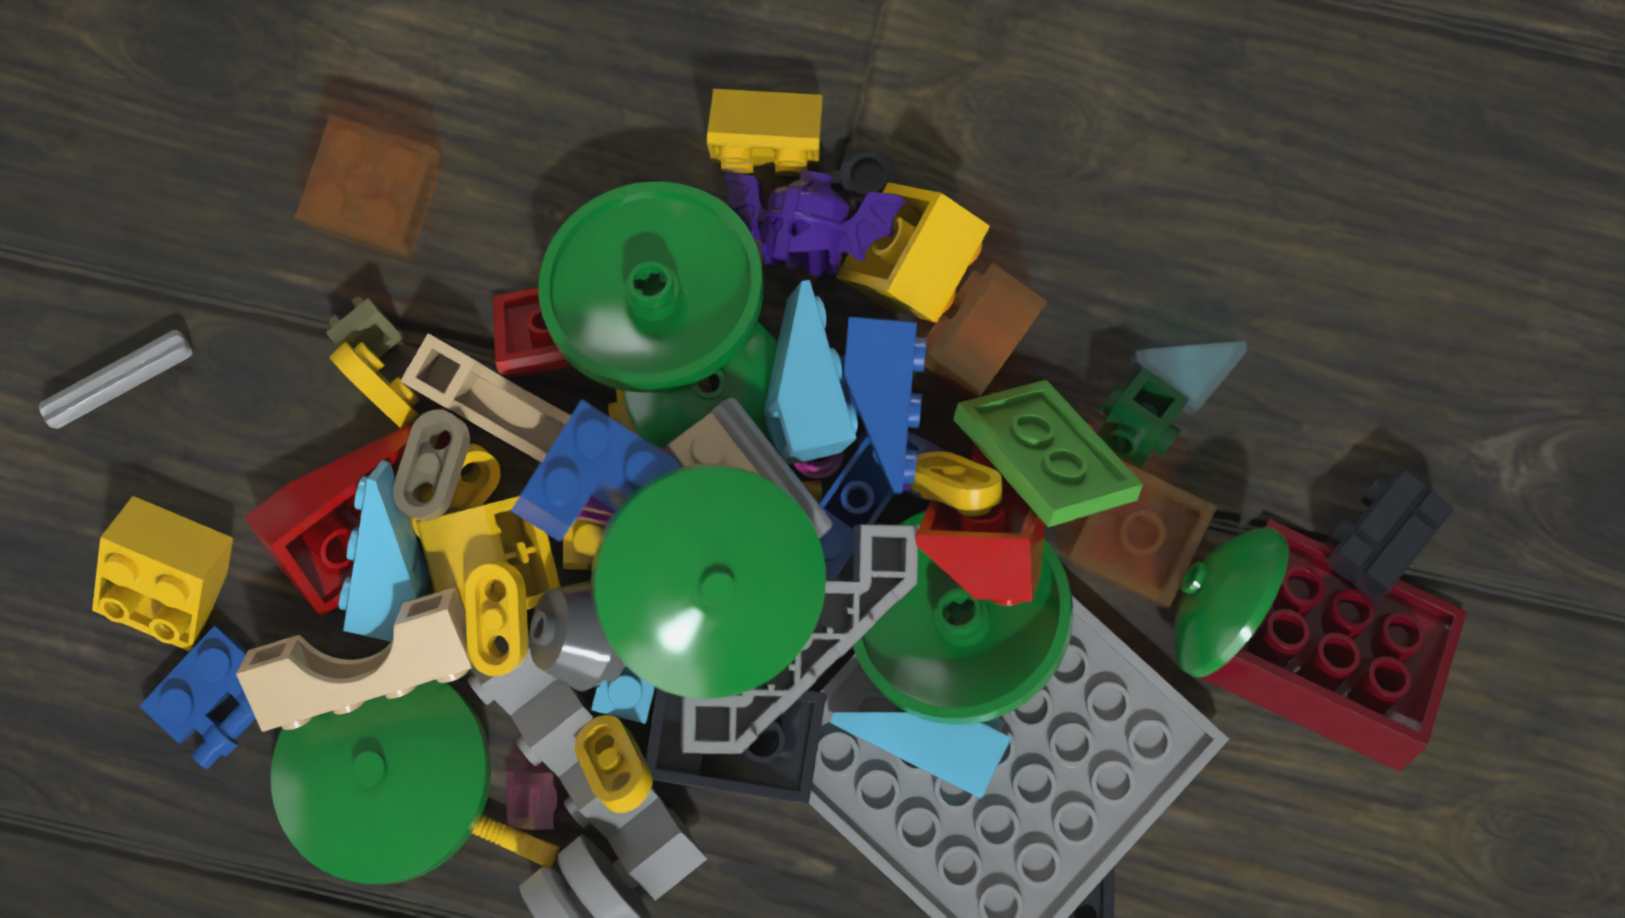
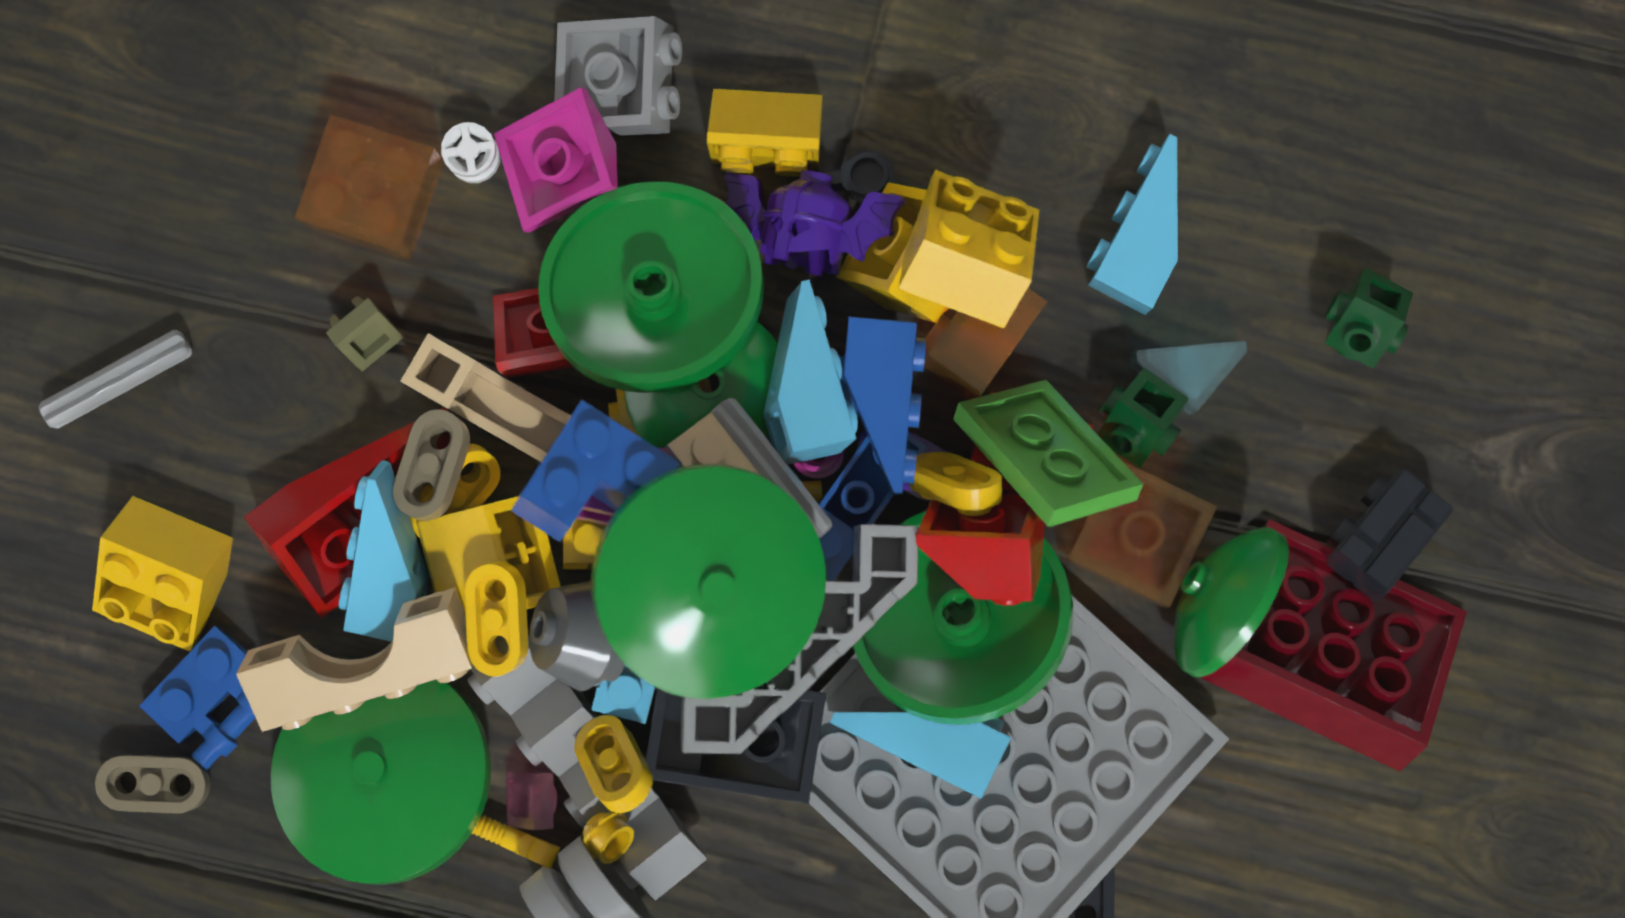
yellow plate [329,341,420,428] -> none
none -> dark tan plate [95,755,211,813]
none -> white wheel [441,122,500,183]
none -> dark pink slope [494,87,618,233]
none -> light grey plate [554,16,682,135]
none -> yellow plate [582,811,634,864]
none -> yellow slope [898,170,1039,328]
none -> medium azure slope [1086,134,1178,315]
none -> dark green brick [1324,267,1413,368]

